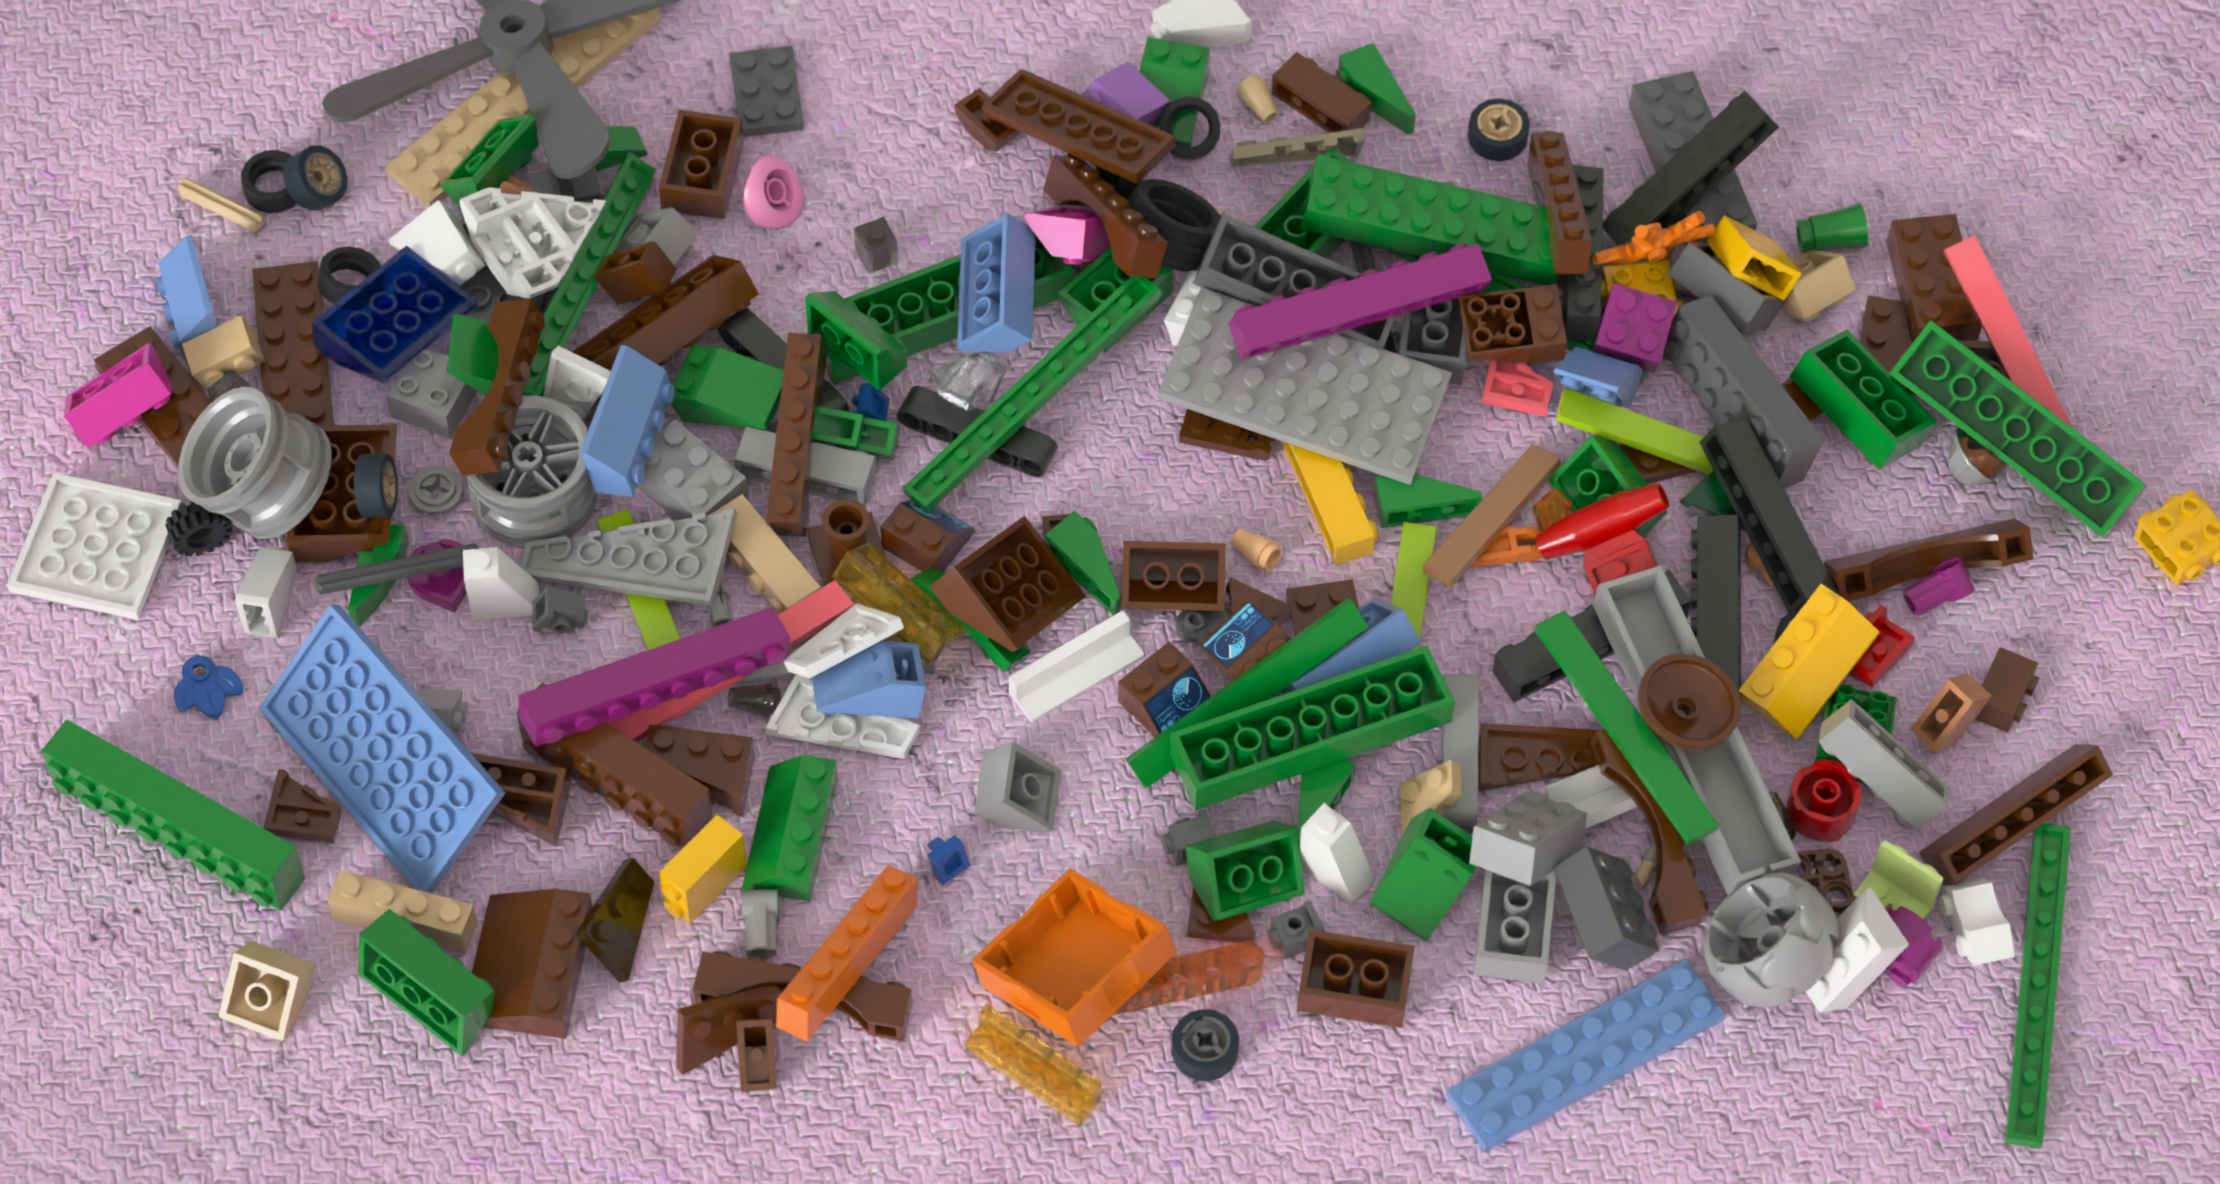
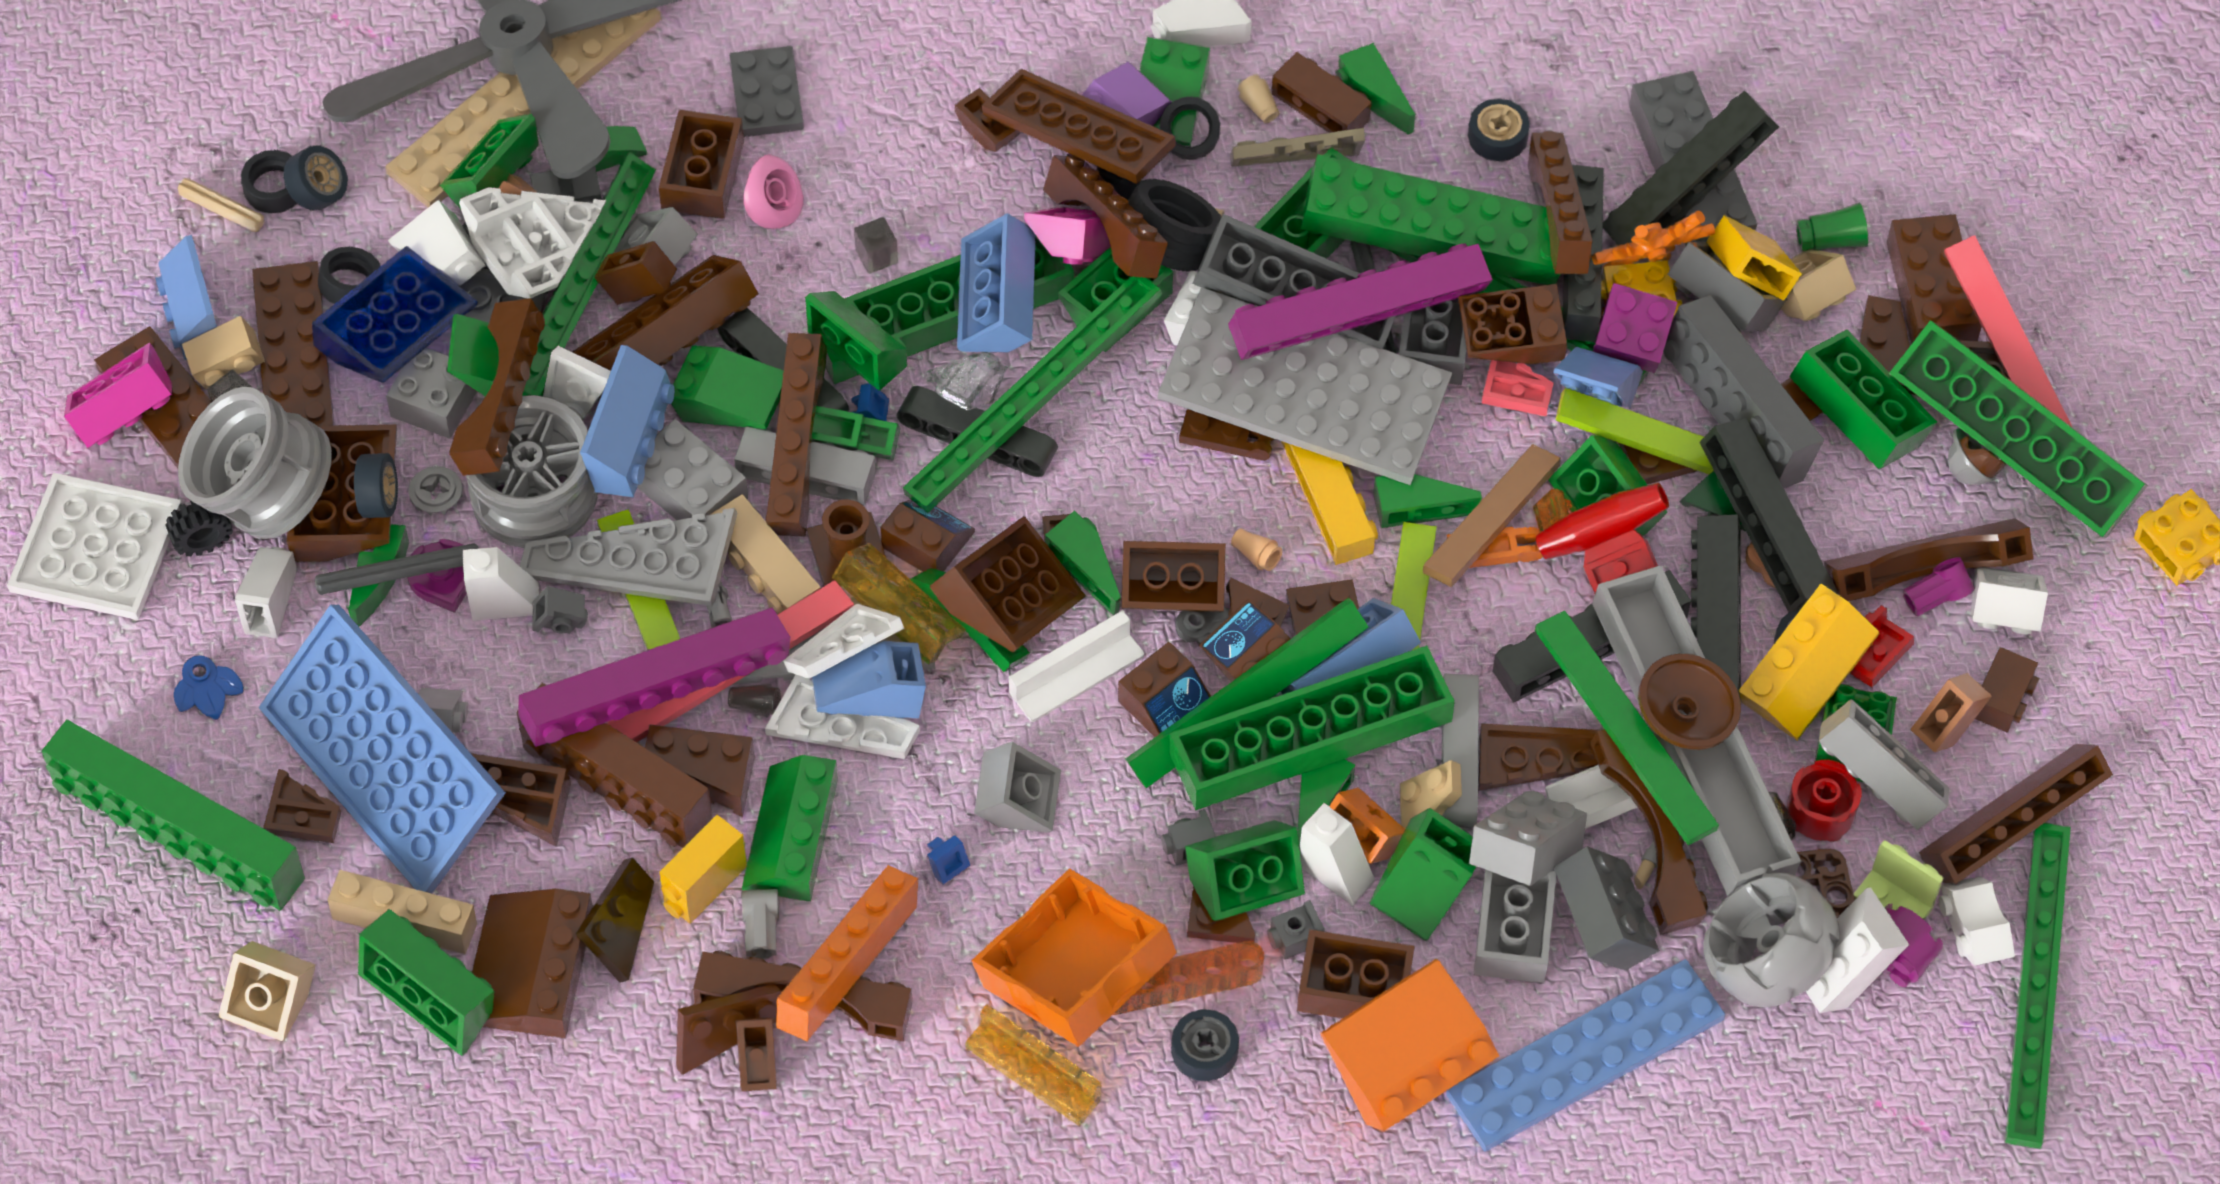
none -> orange slope [1320,959,1499,1131]
none -> orange brick [1329,787,1405,864]
none -> white slope [1971,567,2048,634]

